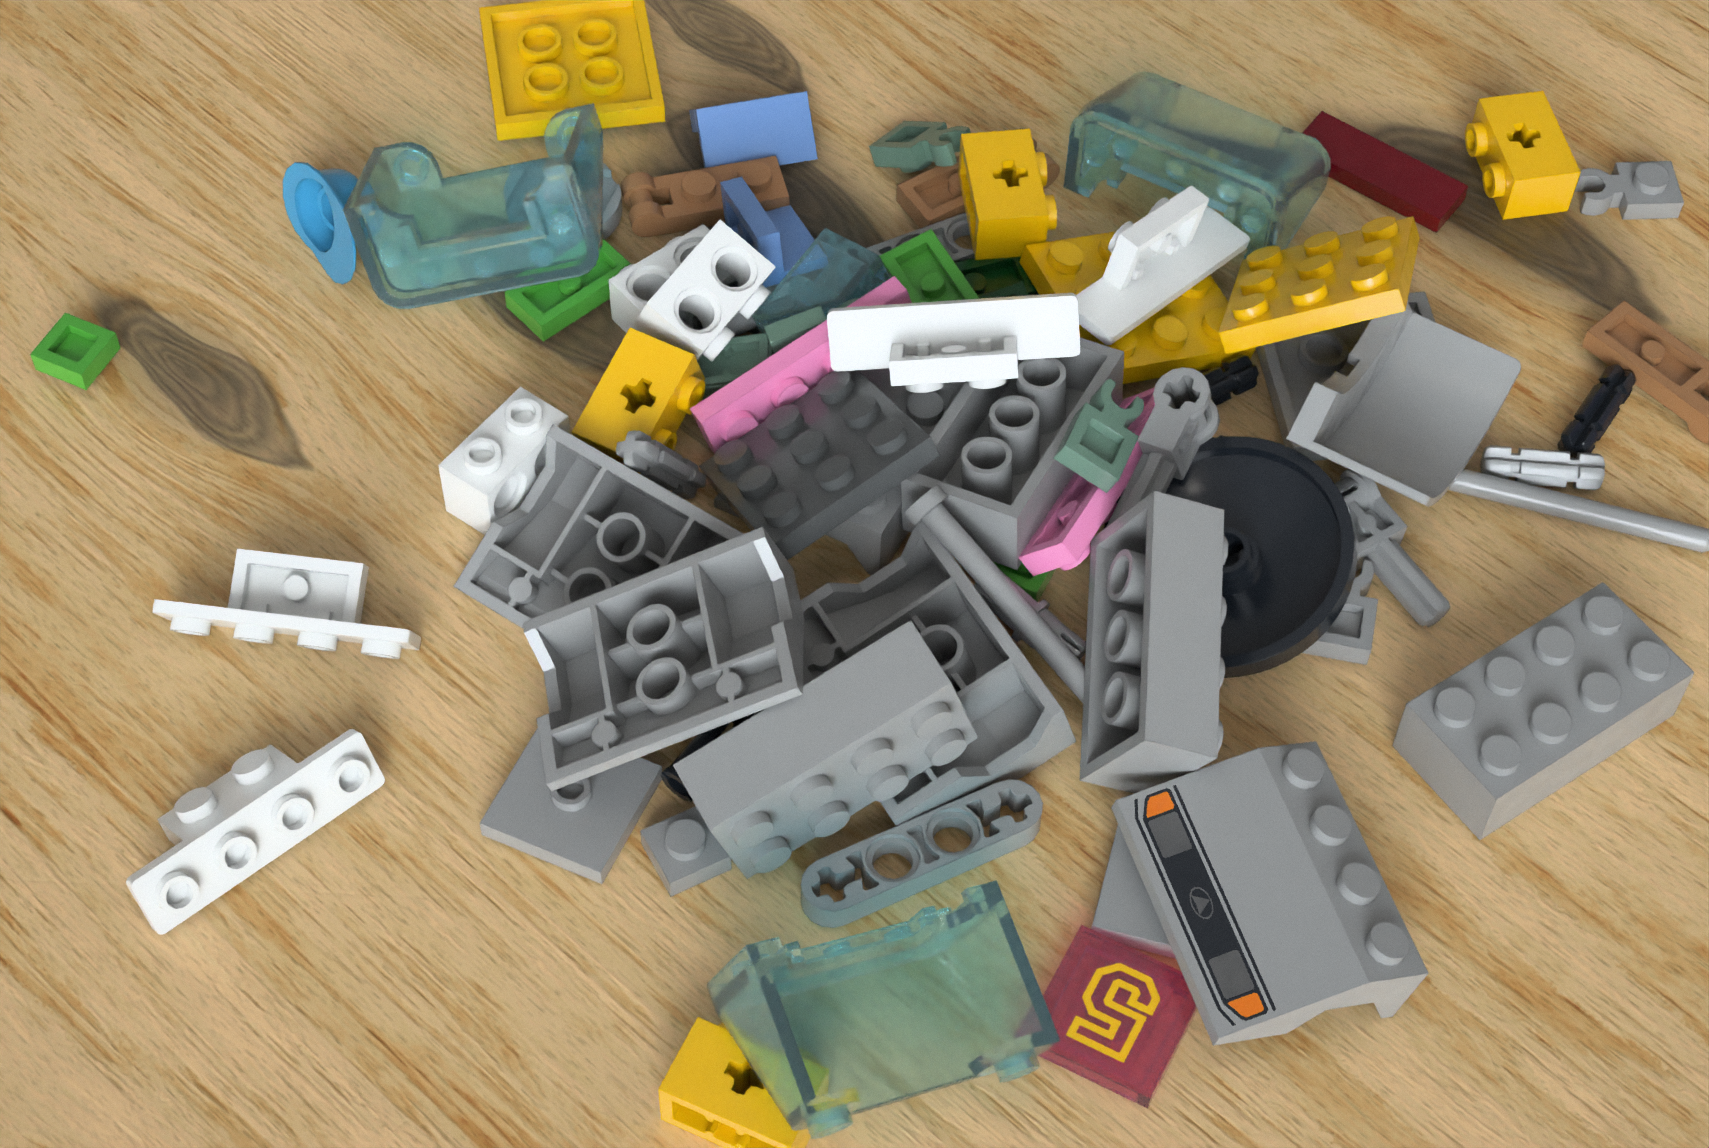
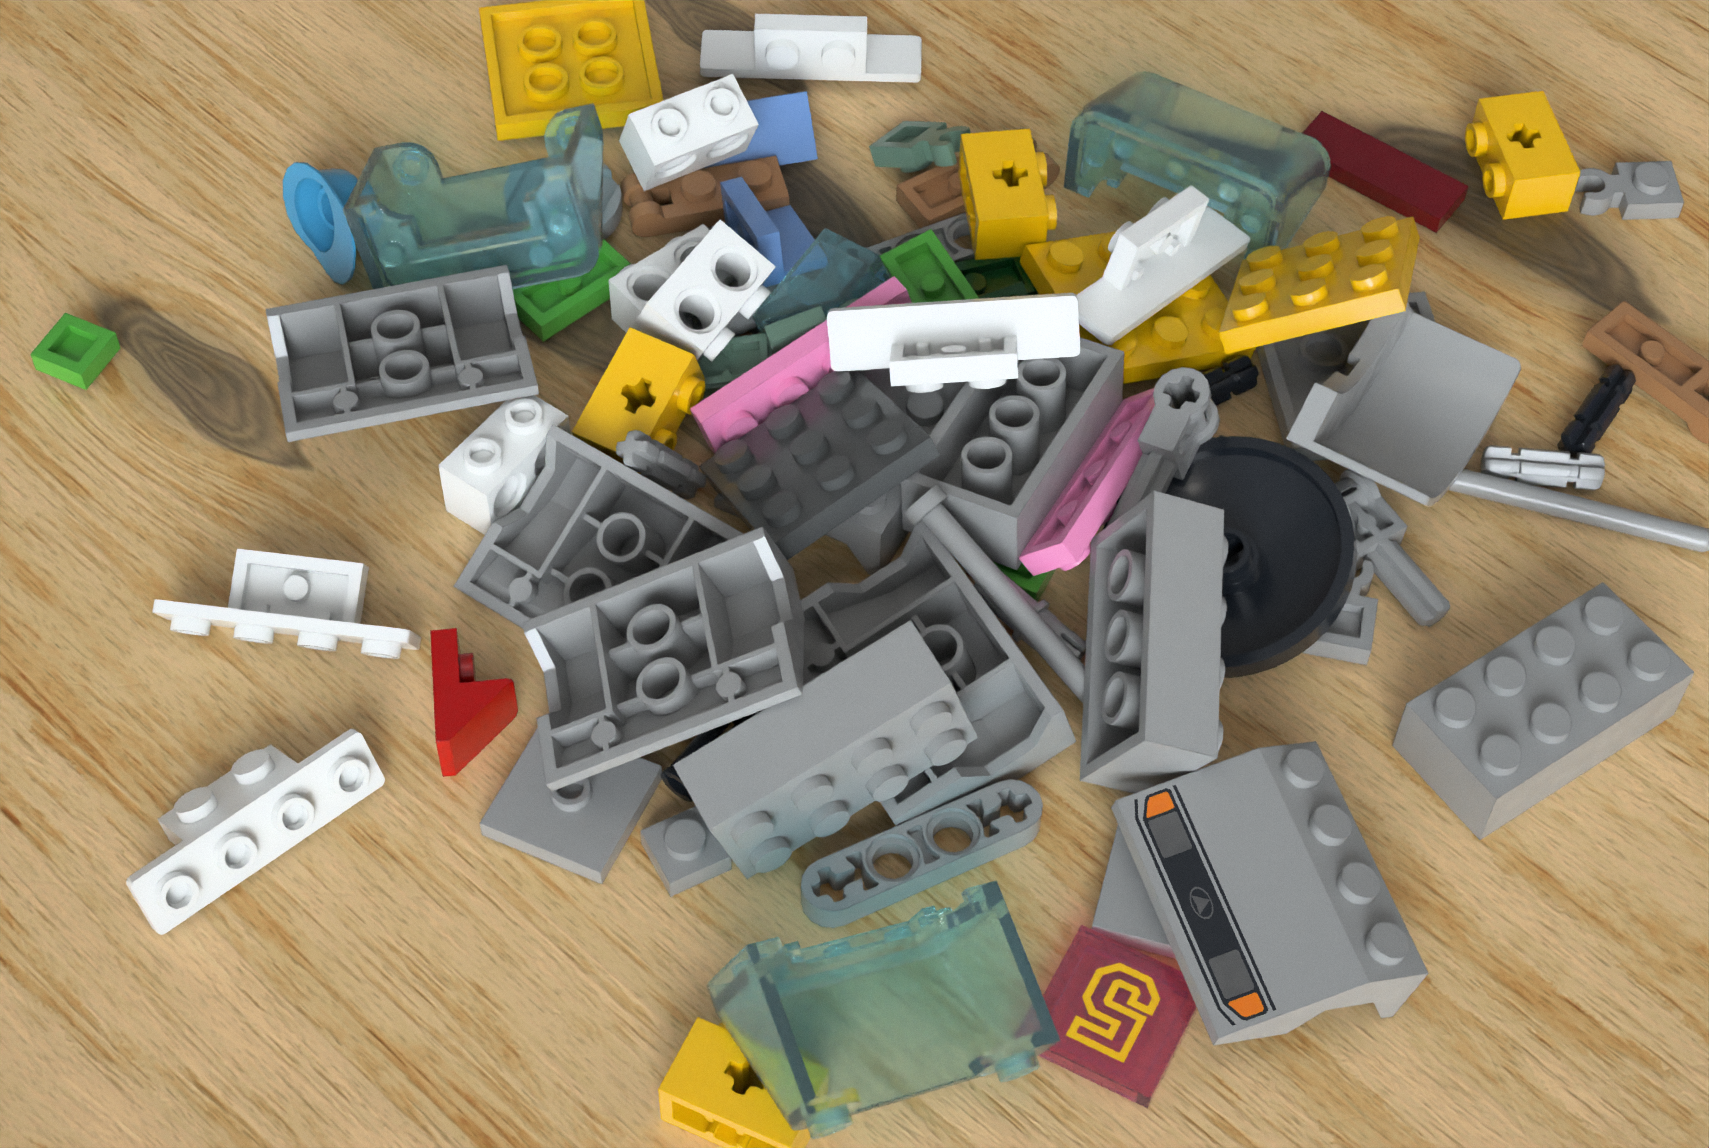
sand green plate [1053,379,1144,493] -> none
none -> light grey piece [266,265,539,442]
none -> red slope [430,628,518,777]
none -> white brick [619,74,759,191]
none -> white bracket [700,13,922,83]

